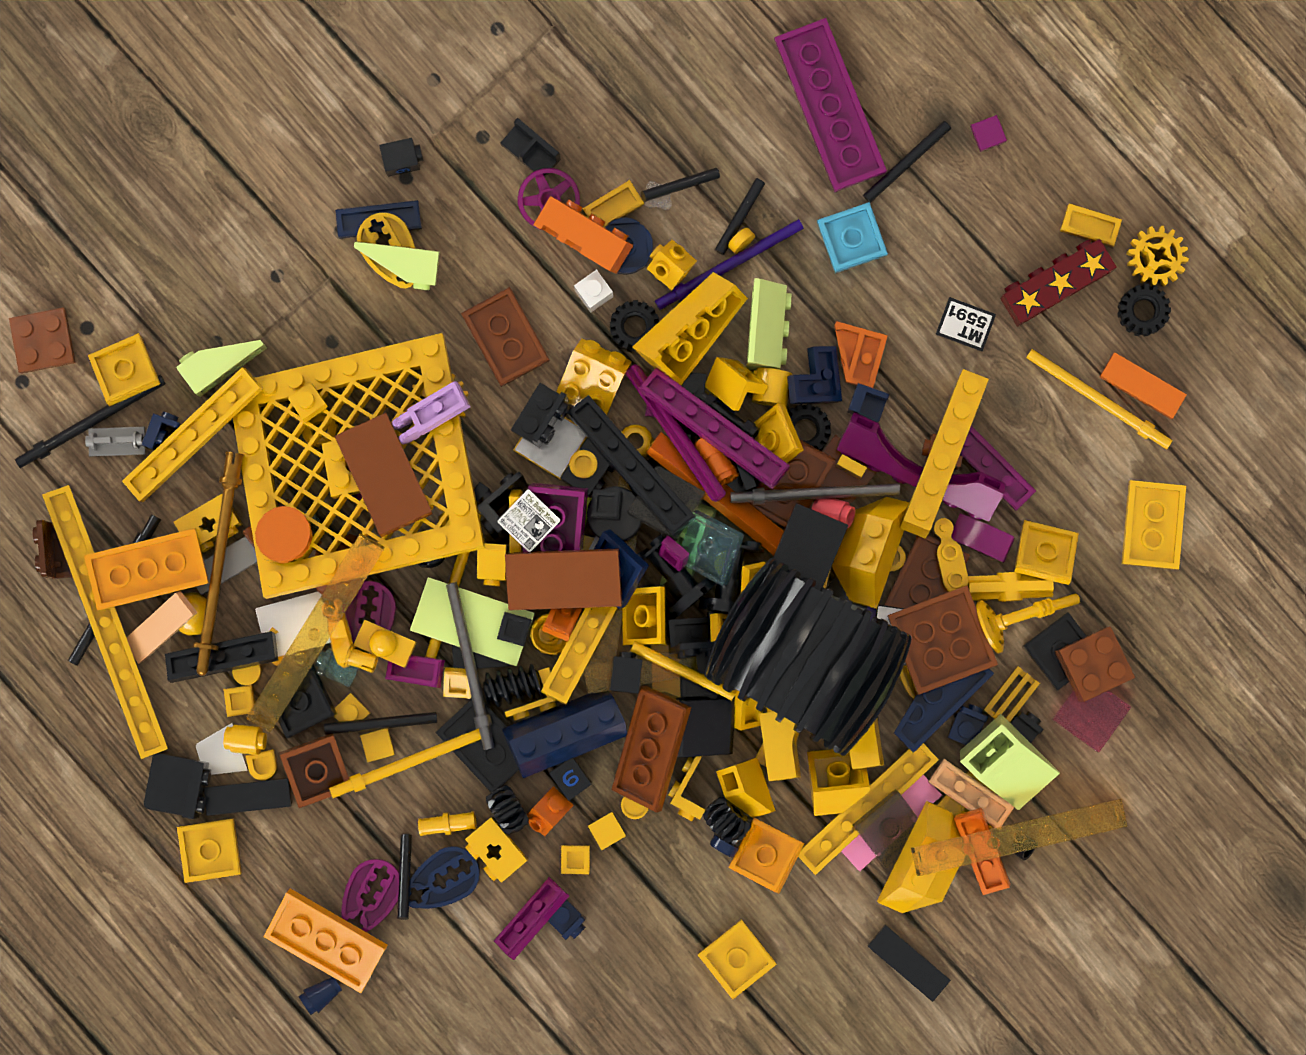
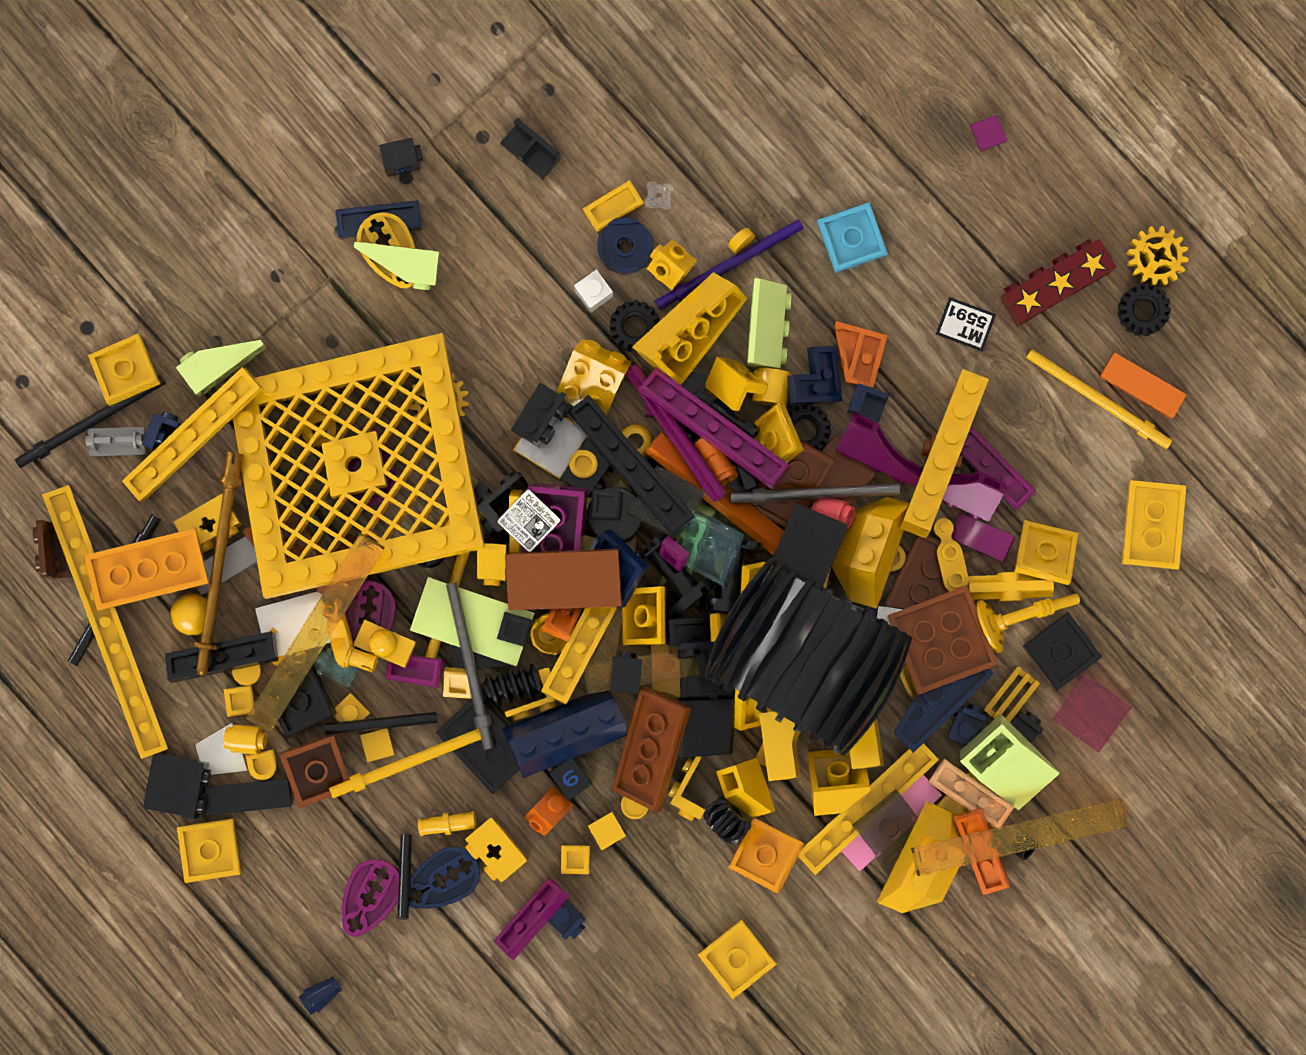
dark orange plate [9,307,76,374] -> none
light nougat tile [126,591,198,664] -> none
orange tile [255,506,313,564] -> none
light orange plate [264,888,388,993] -> none
yellow plate [288,382,328,423] -> none
dark orange tile [334,413,433,537] -> none
lavender hinge [391,381,471,445] -> none
dark orange tile [461,287,550,387] -> none
black gear [486,785,529,835] -> none
magenta wheel [518,168,580,230] -> none
orange wedge [533,196,633,274] -> none
yellow bar [630,641,737,701] -> none
black bar [641,168,720,202] -> none
dark blue tile [710,834,739,858] -> none
black bar [715,178,765,255] -> none
magenta plate [774,18,887,193] -> none
yellow tile [835,454,867,480] -> none
black bar [863,121,951,203] -> none
black tile [867,925,951,1002] -> none
dark orange brick [1055,626,1135,702] -> none
yellow tile [1060,204,1122,247] -> none

